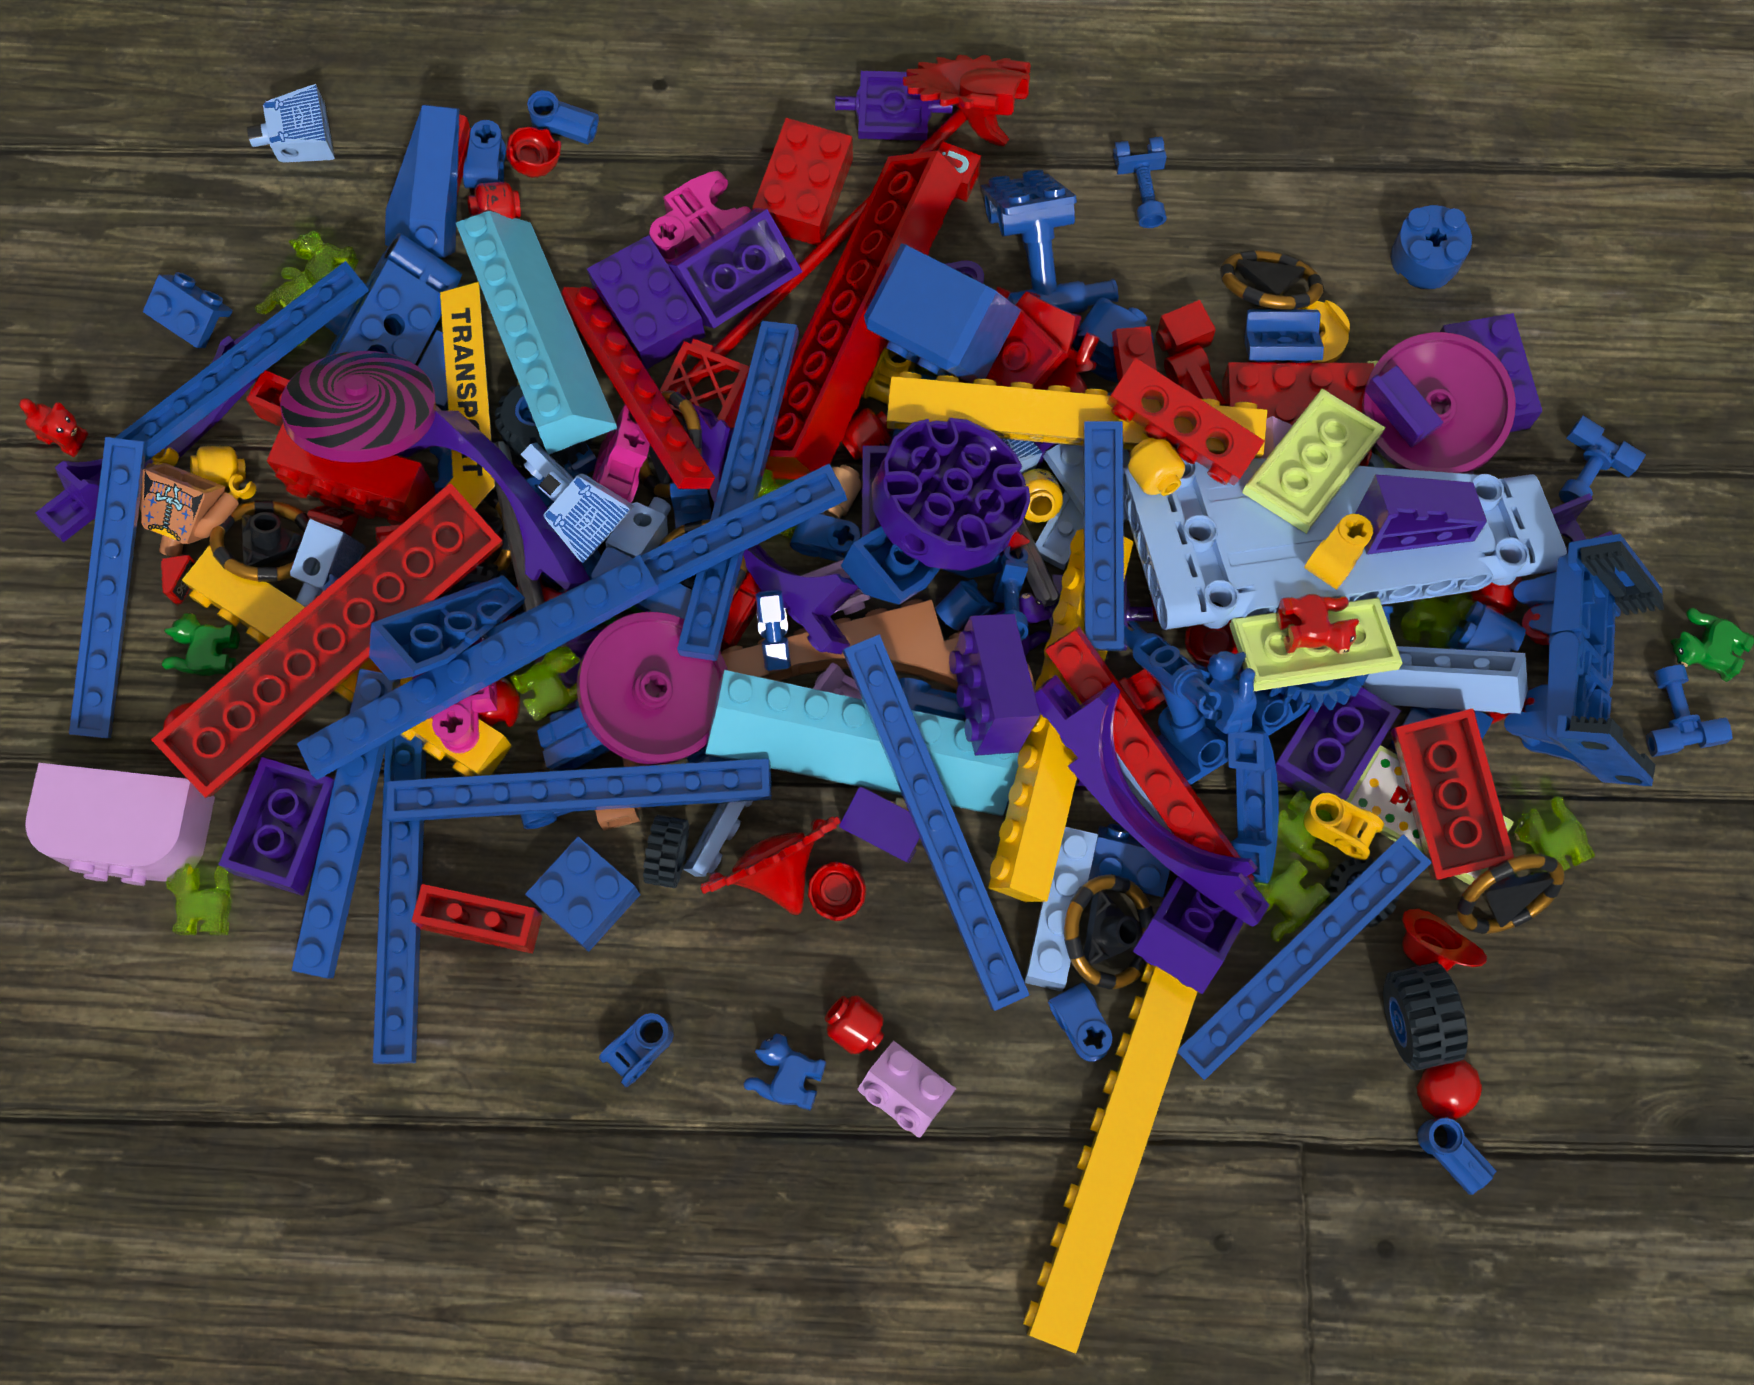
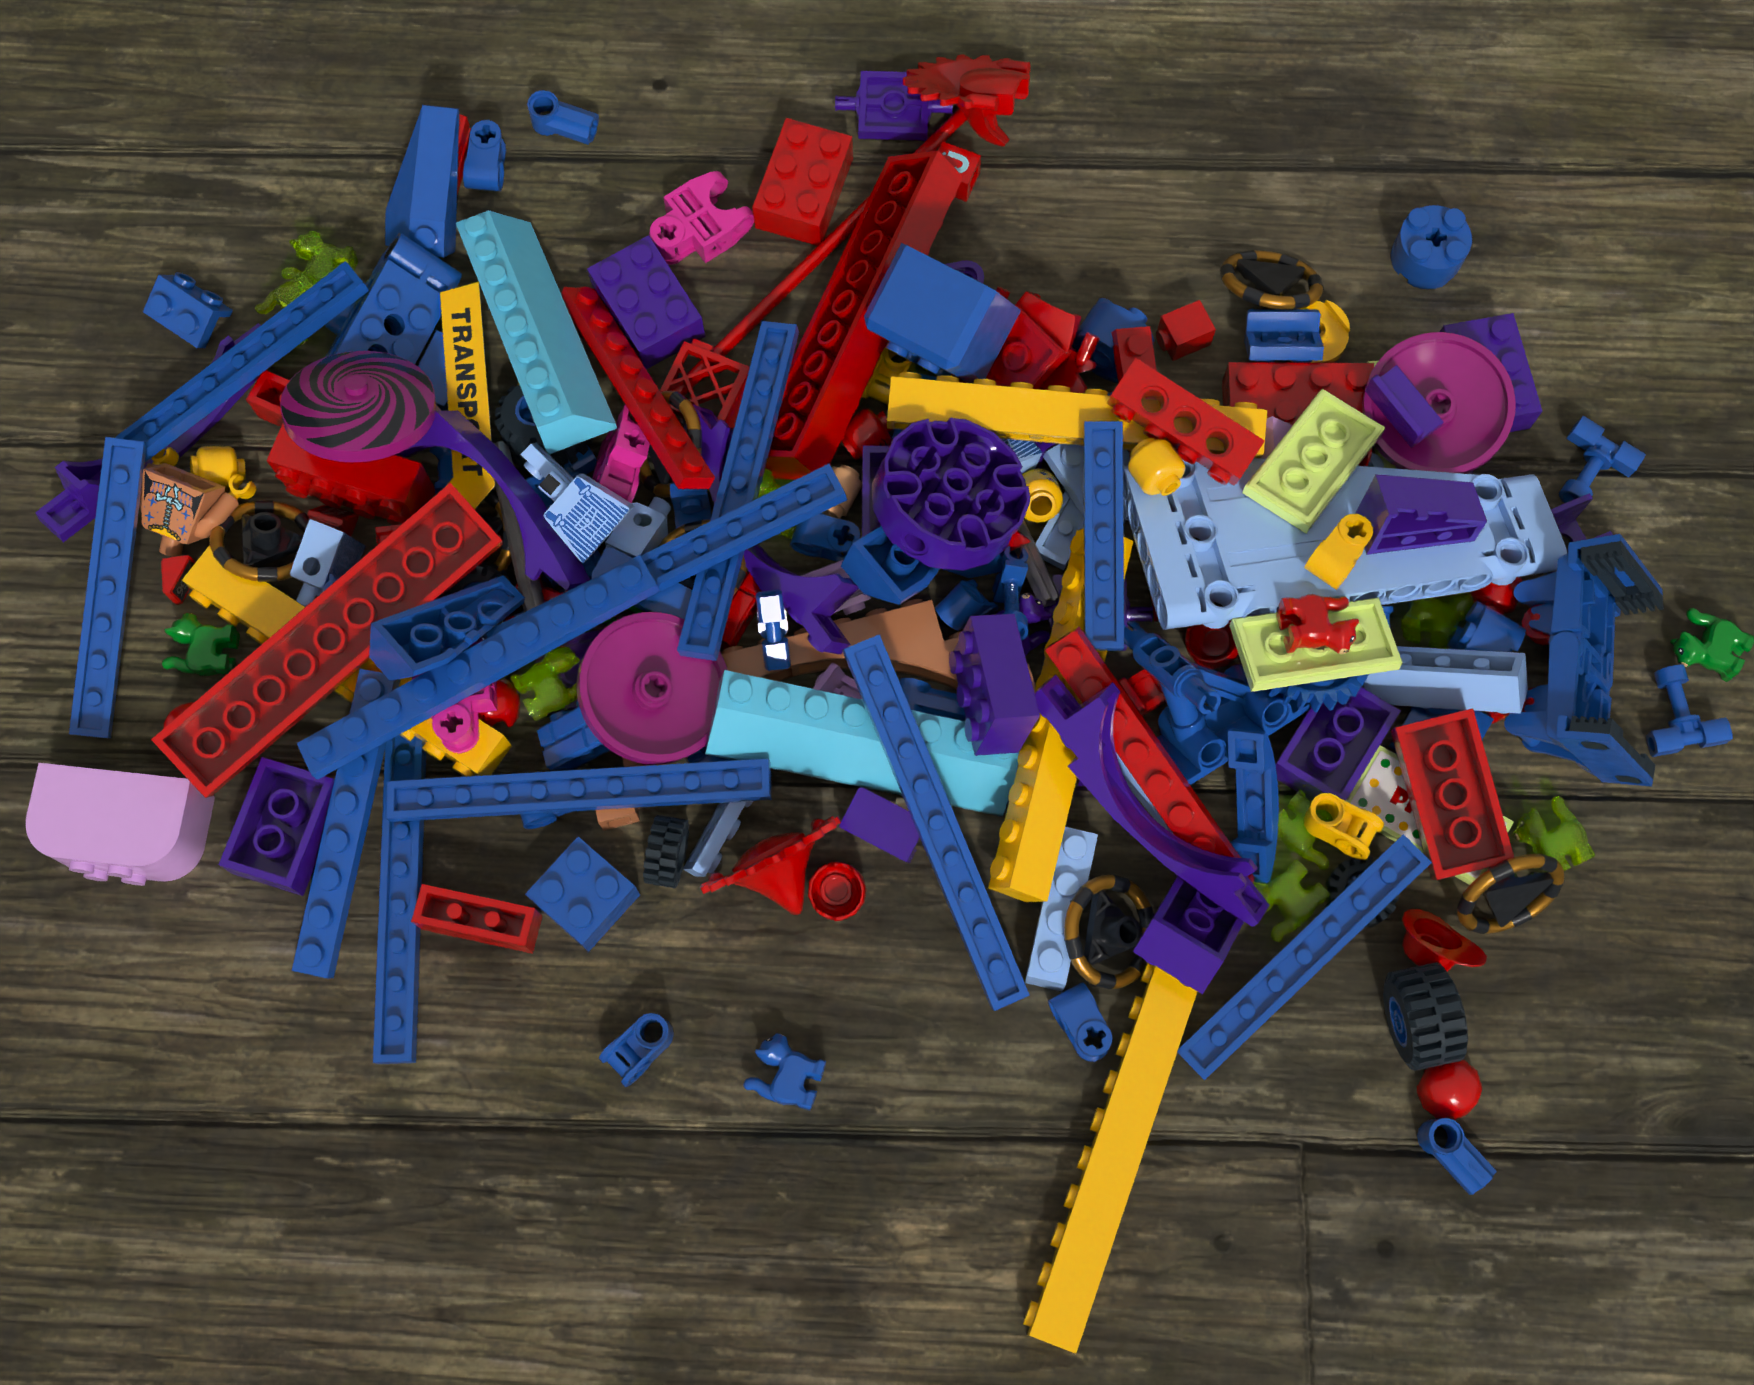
red animal [19,398,89,457] -> none
clear neon green animal [166,863,232,936] -> none
light blue torso [247,84,335,163] -> none
red head [468,182,521,219] -> none
red hair [506,126,561,178] -> none
dark purple brick [668,208,803,328] -> none
red head [825,995,884,1054] -> none
lavender bracket [858,1041,956,1138] -> none
blue plate [980,170,1119,313] -> none
blue bracket [1088,824,1170,897] -> none
blue bar [1113,137,1167,228] -> none
red piece [1164,345,1226,406] -> none
blue animal [1202,651,1257,734] -> none

